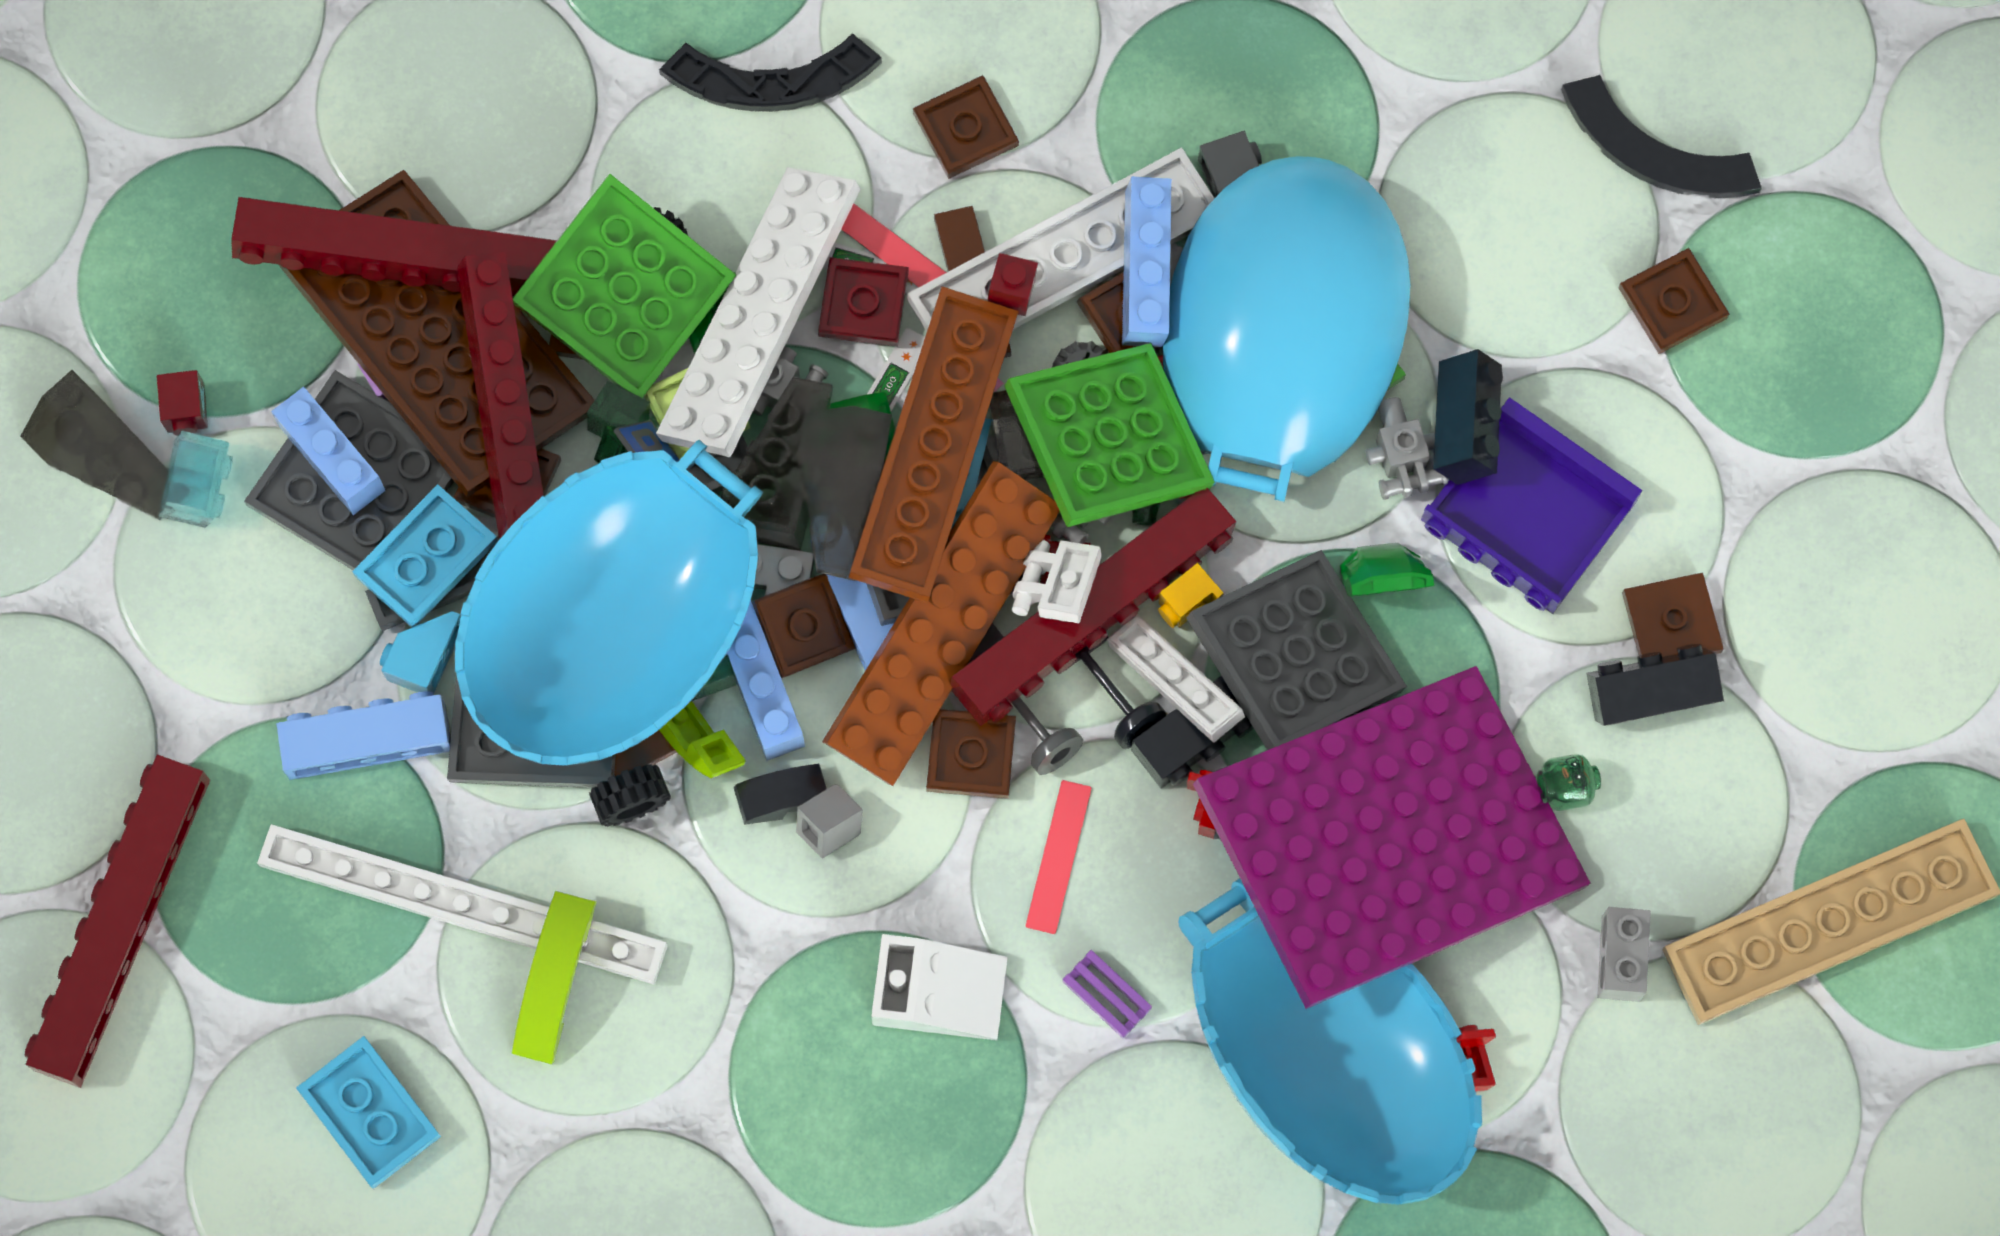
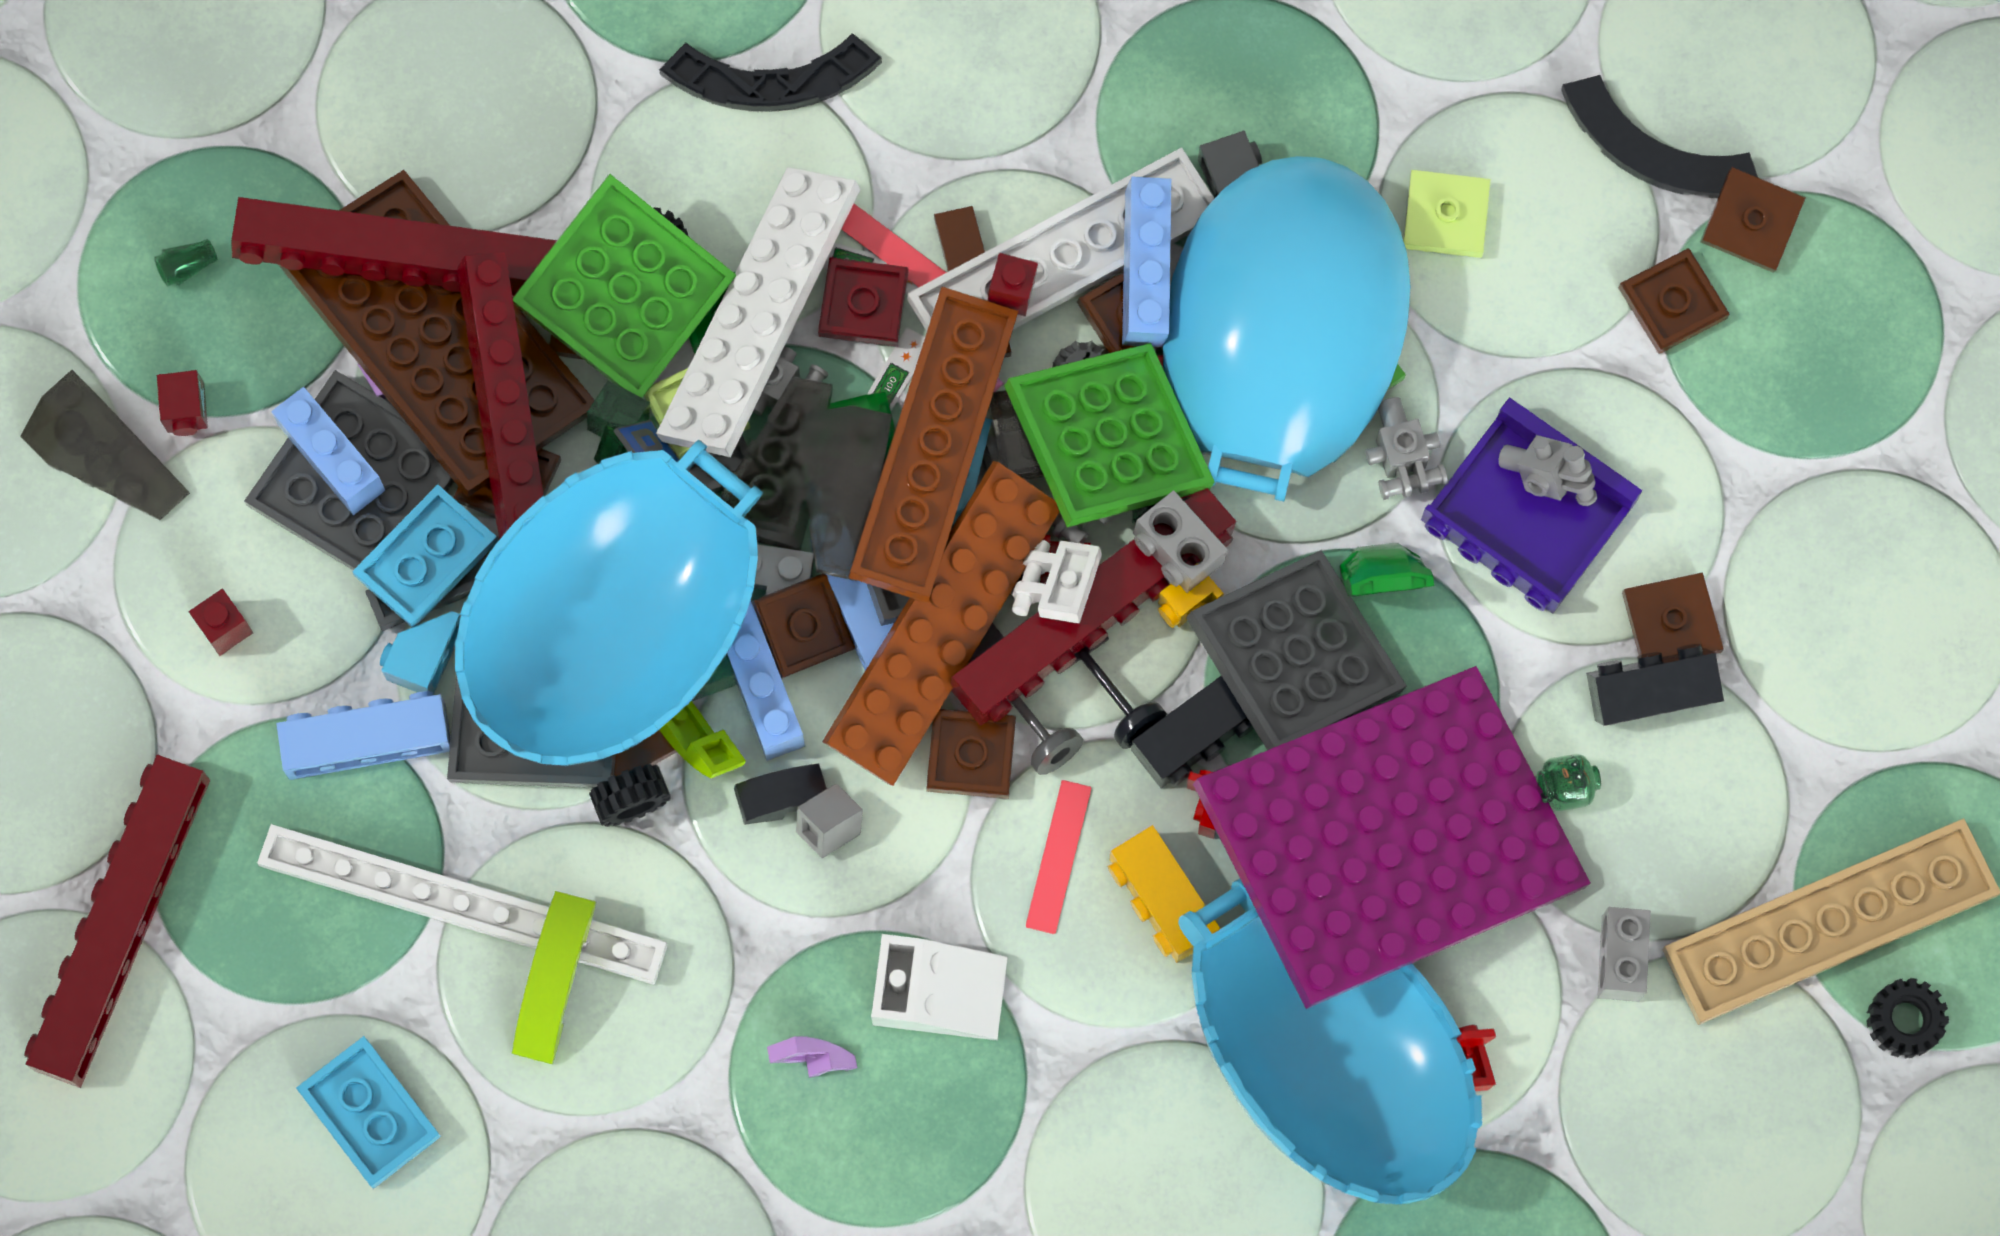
clear light blue brick [158,430,233,528] -> none
reddish brown tile [913,75,1019,179] -> none
medium lavender tile [1062,950,1152,1039] -> none
white tile [1107,614,1245,743] -> none
black brick [1433,349,1503,485] -> none
none -> clear green cone [154,239,218,287]
none -> dark red brick [188,588,253,656]
none -> lavender slope [767,1036,857,1078]
none -> yellow brick [1108,825,1221,963]
none -> light grey brick [1133,490,1228,593]
none -> yellowish green plate [1403,170,1491,258]
none -> light grey piece [1499,435,1597,506]
none -> reddish brown plate [1700,167,1806,273]
none -> black tyre [1866,978,1949,1058]

